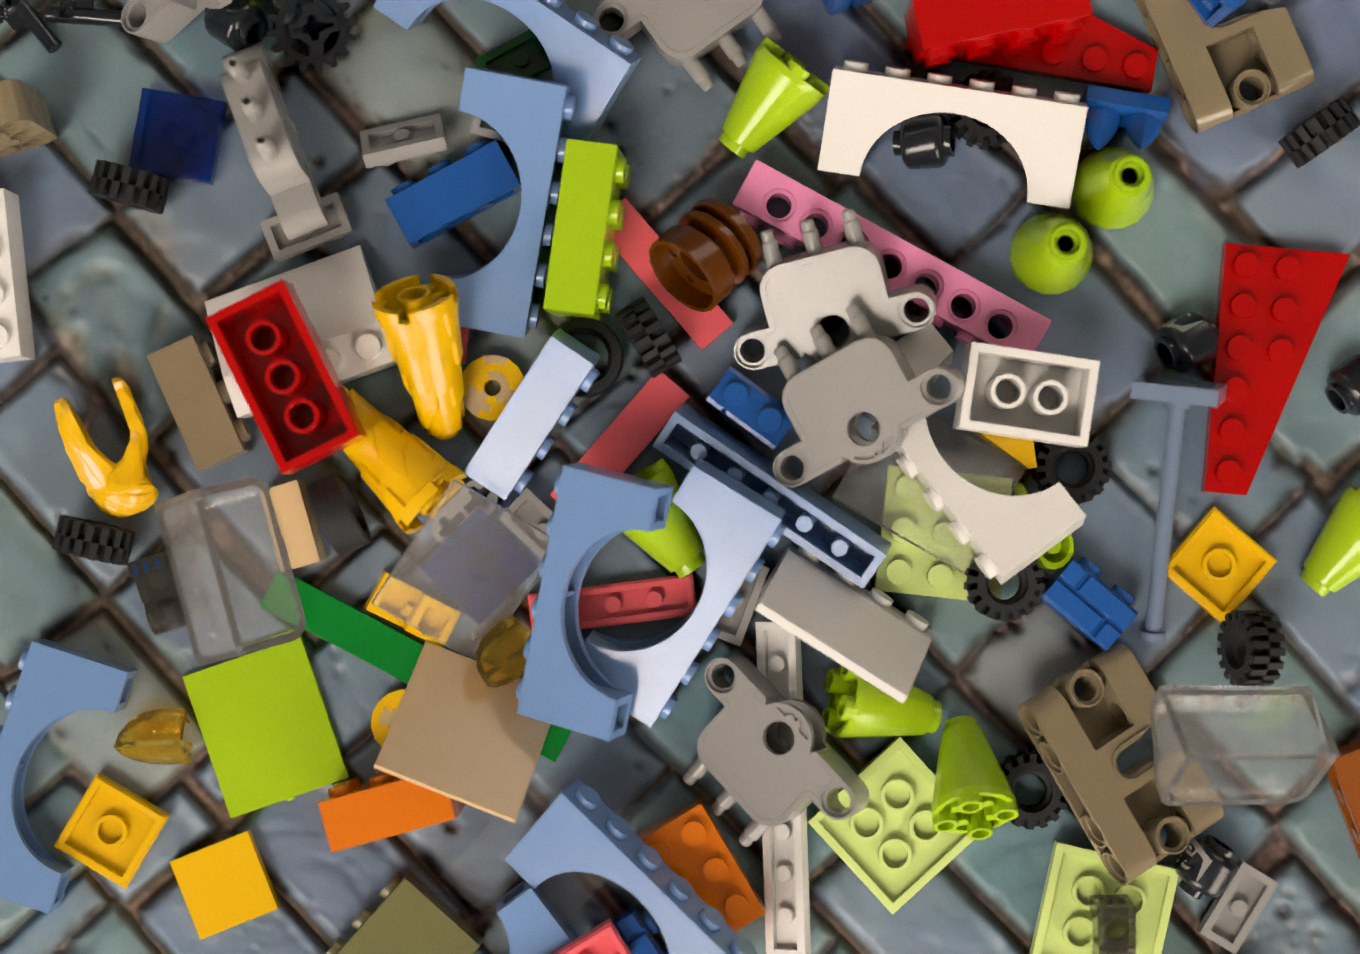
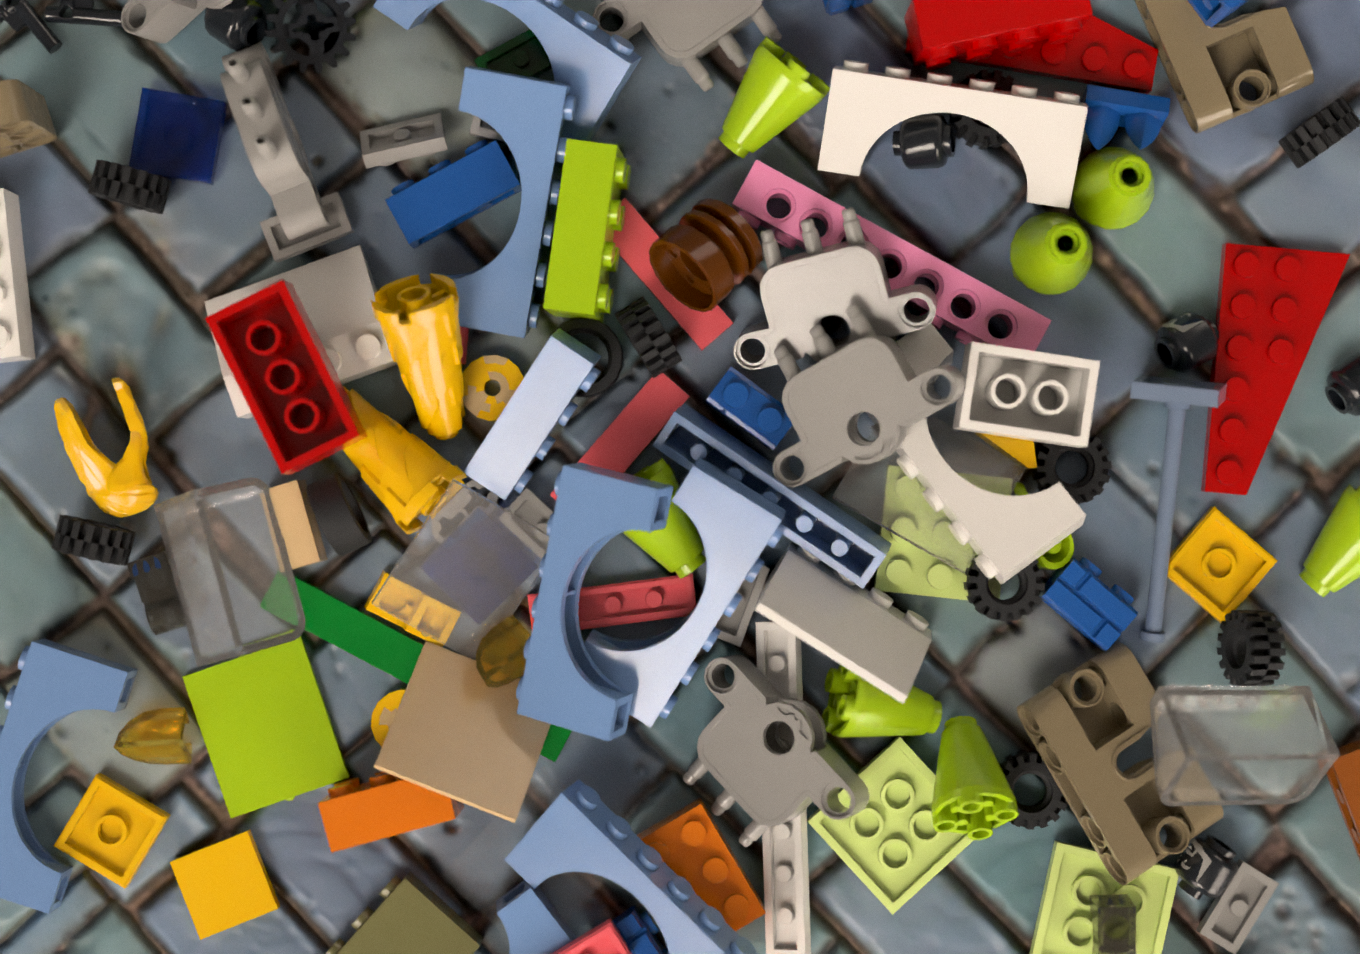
dark tan brick [146,335,253,471] -> none

